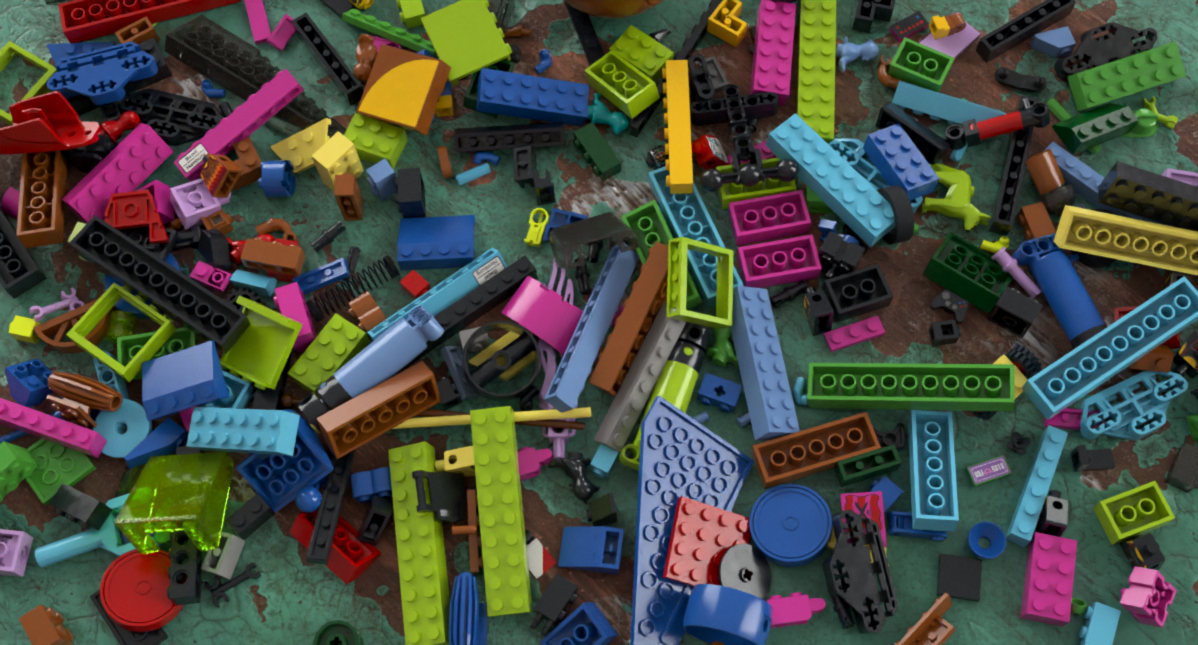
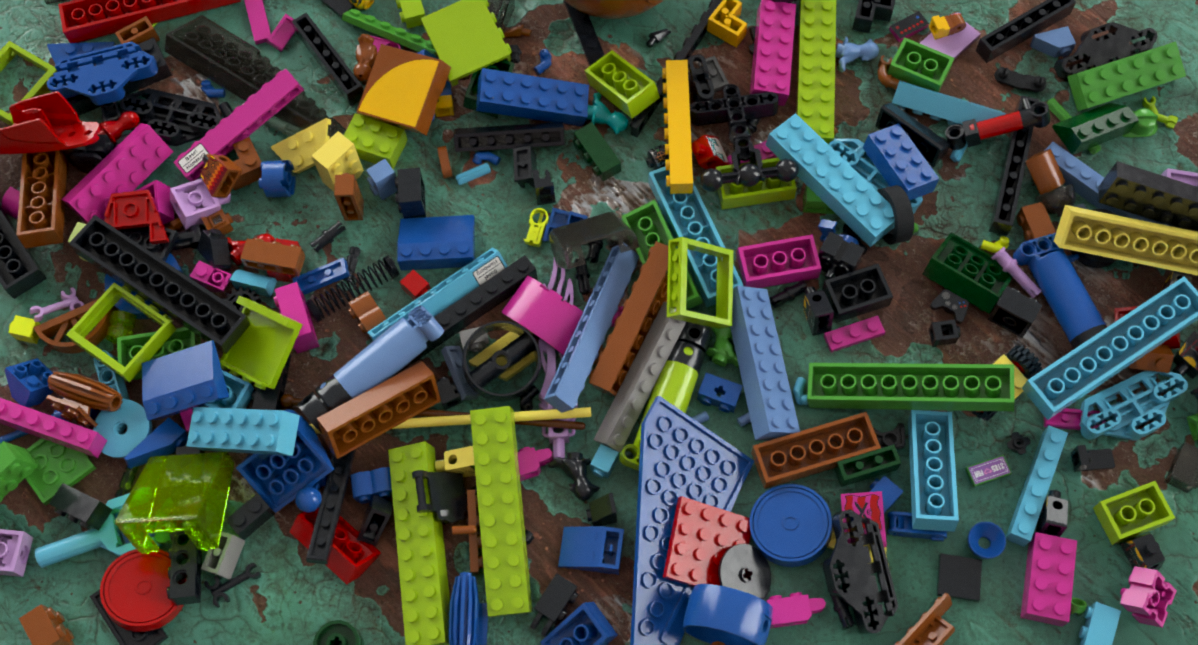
dark orange piece [255,217,298,241] -> none
lime brick [288,313,370,397] -> none
white sticker [526,538,556,579] -> none
lime brick [609,25,674,84] -> none
dark pink brick [727,190,811,246] -> none
lime animal [921,163,992,232] -> none

